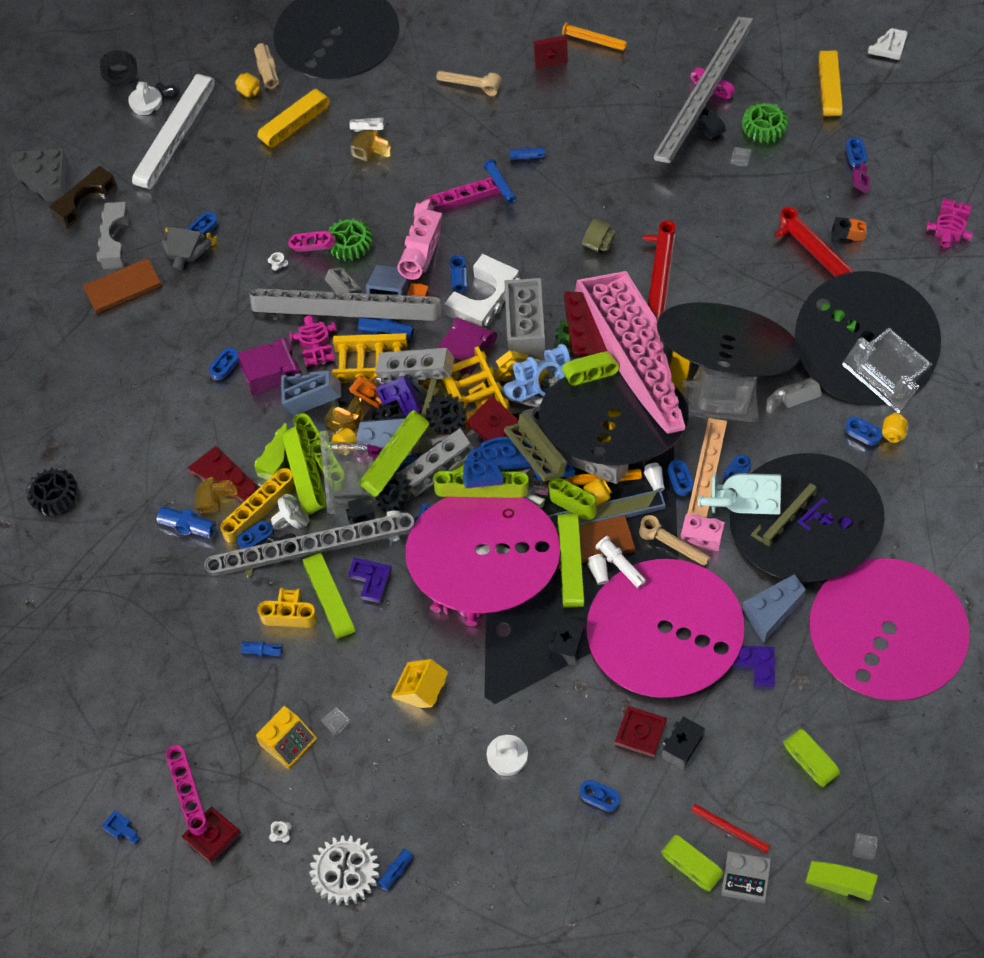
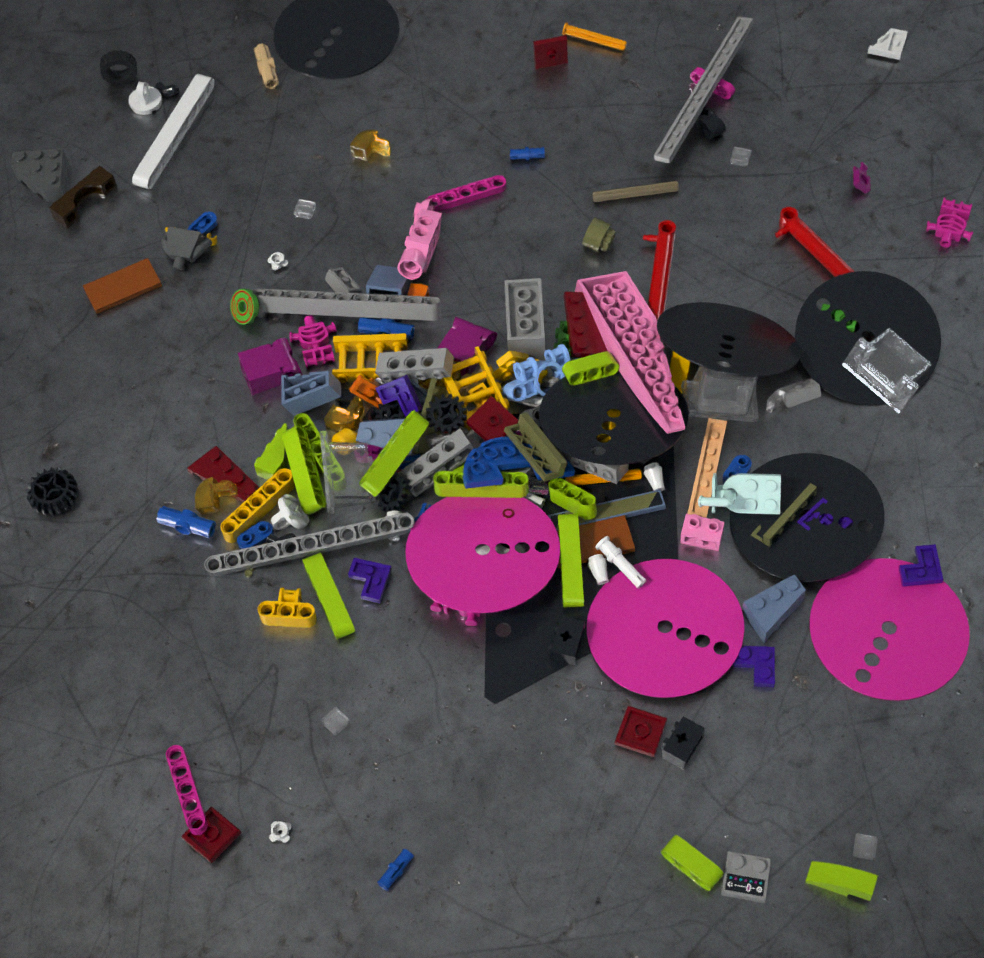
light grey arch [97,202,129,269] -> none
blue plate [101,810,140,844] -> none
blue plate [209,348,239,380] -> none
yellow head [235,73,261,98] -> none
blue pin [241,641,283,657] -> none
slope [256,706,317,769] -> none
yellow beam [257,89,330,148] -> none
dark pink beam [289,231,335,252] -> none
white gear [309,836,380,906] -> none
bright green gear [328,217,373,261] -> none
black brick [346,496,376,524] -> none
white wing [350,117,385,132] -> none
yellow slope [391,659,448,708] -> none
tan axle [437,71,502,96] -> none
white arch [444,254,520,328] -> none
blue piece [450,255,467,293] -> none
blue pin [483,159,517,204] -> none
white tile [486,734,528,776] -> none
blue plate [580,780,620,812] -> none
yellow head [583,478,612,506] -> none
tan axle [639,515,710,566] -> none
blue plate [668,459,694,496] -> none
red bar [691,804,771,853] -> none
bright green gear [742,102,789,144] -> none
lime beam [783,728,840,787] -> none
yellow beam [819,50,842,117] -> none
leg [831,217,867,242] -> none
blue plate [845,417,882,446] -> none
blue plate [846,137,867,168] -> none
yellow head [882,413,908,443] -> none
none -> bright green tile [230,289,259,325]
none -> clear tile [293,199,316,219]
none -> dark tan axle [592,181,679,202]
none -> dark purple plate [899,544,943,587]

